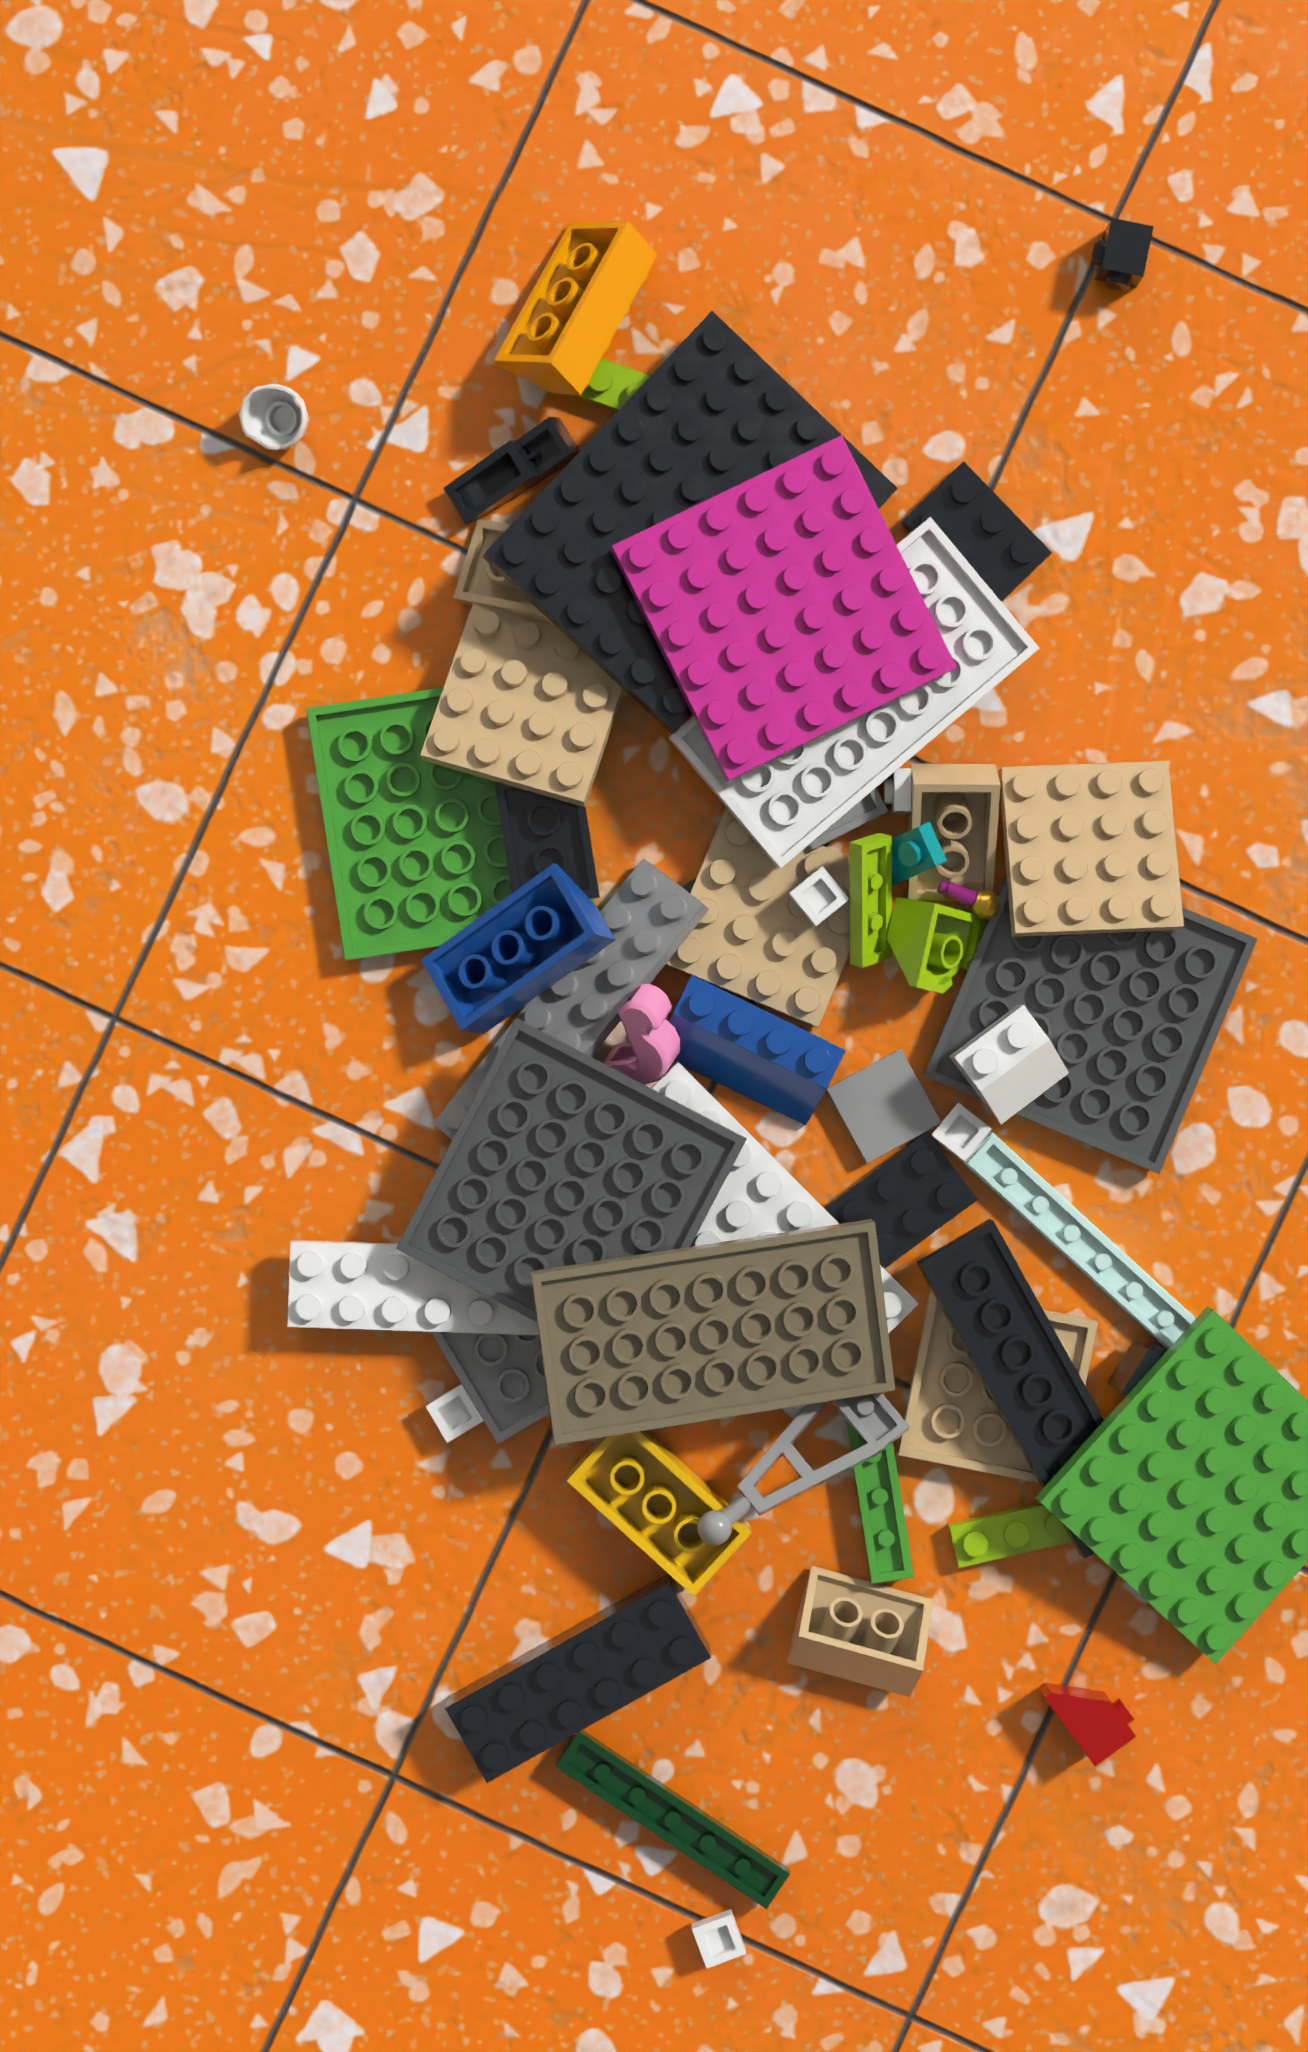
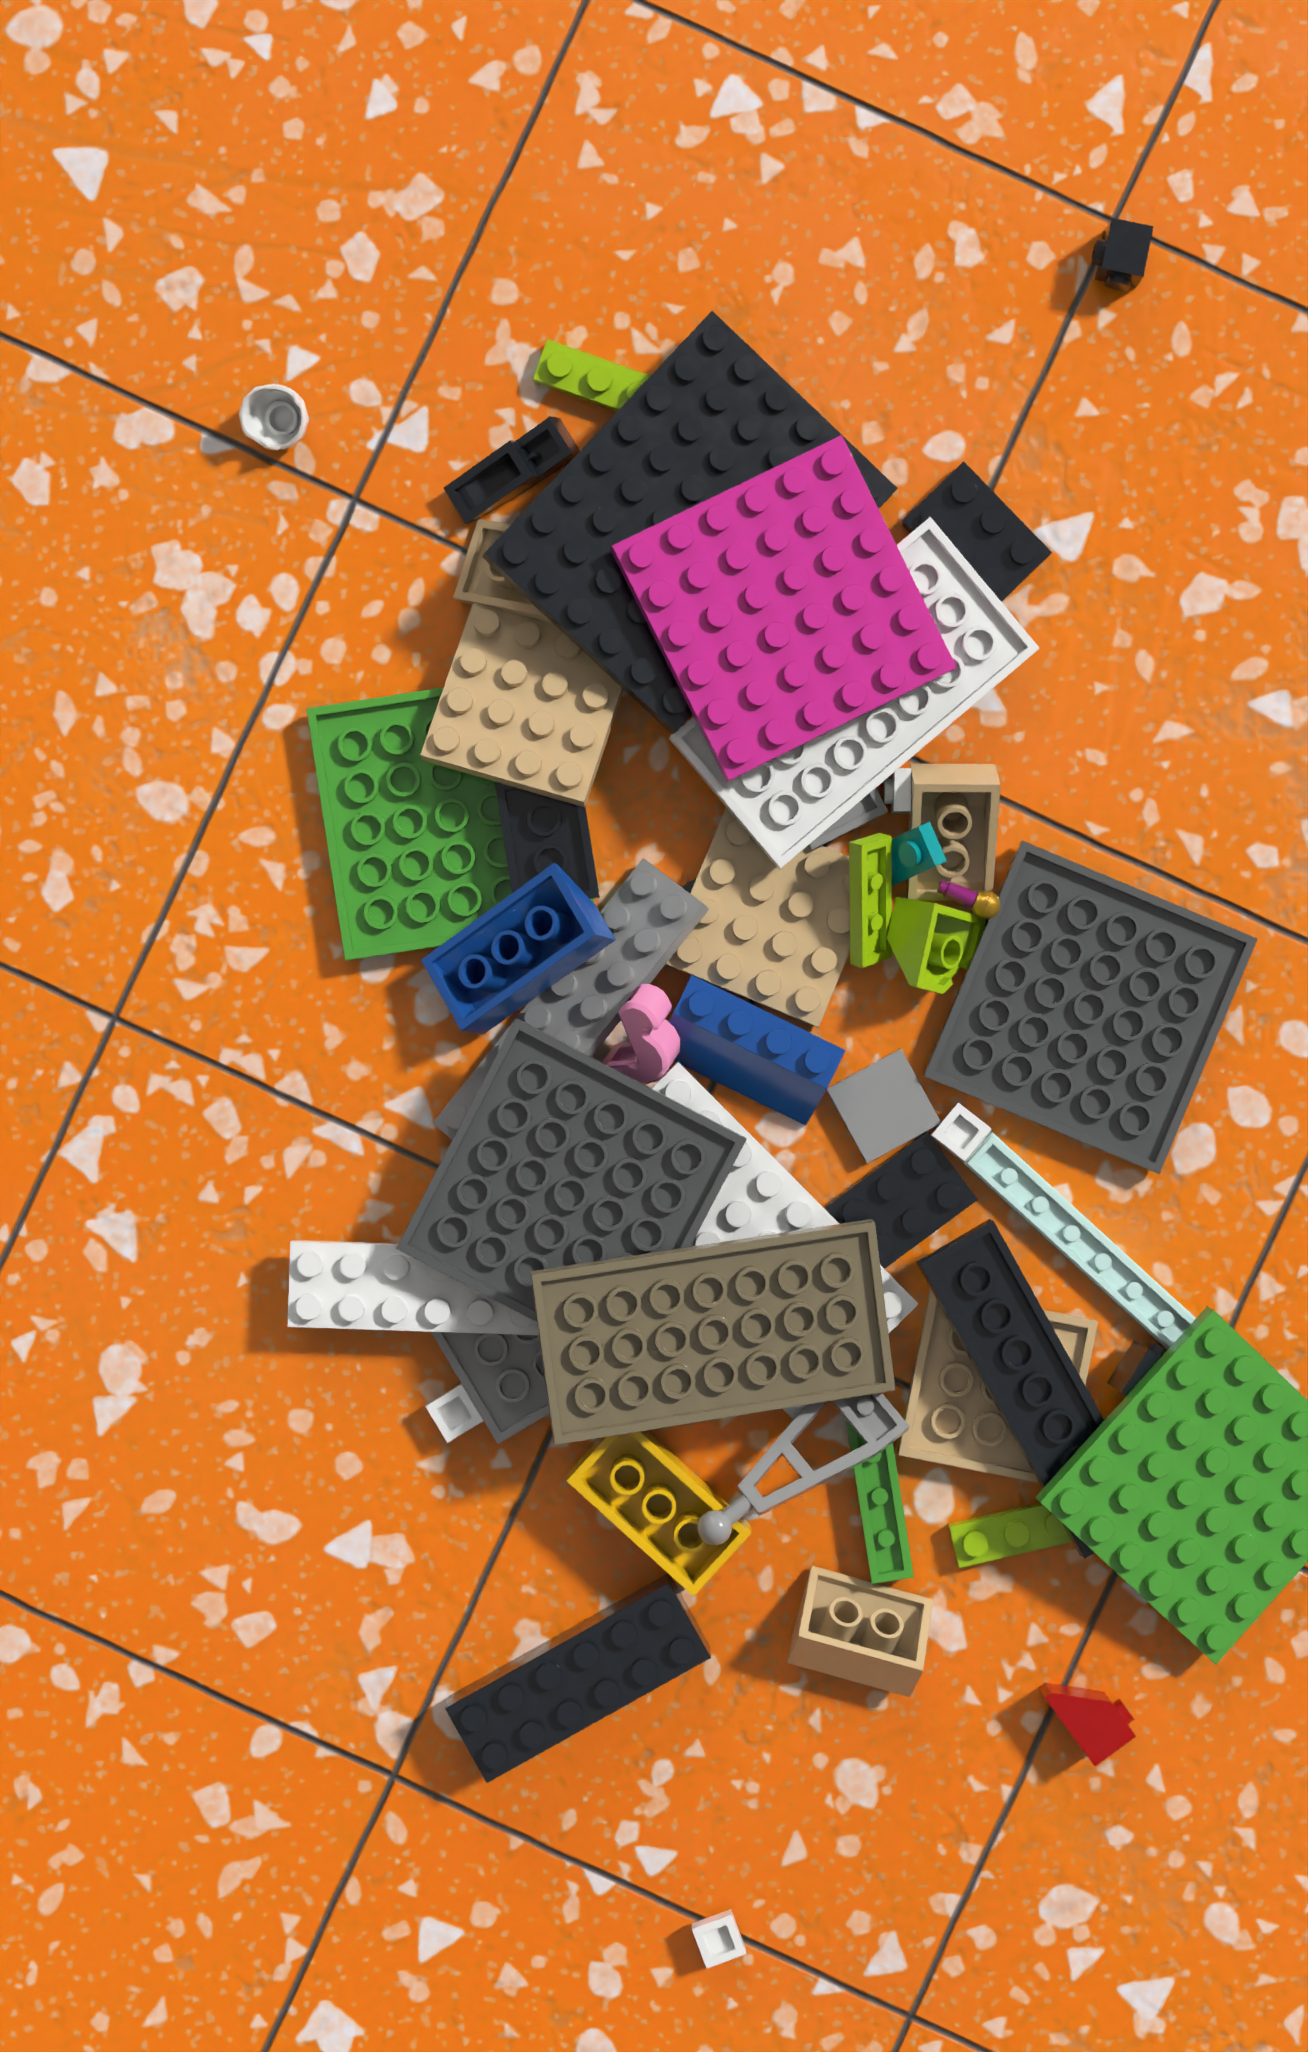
light orange slope [493,221,658,395] -> none
dark green plate [555,1730,790,1909] -> none
white plate [788,866,849,927] -> none
white slope [949,1005,1069,1124] -> none
tan plate [998,761,1184,937] -> none

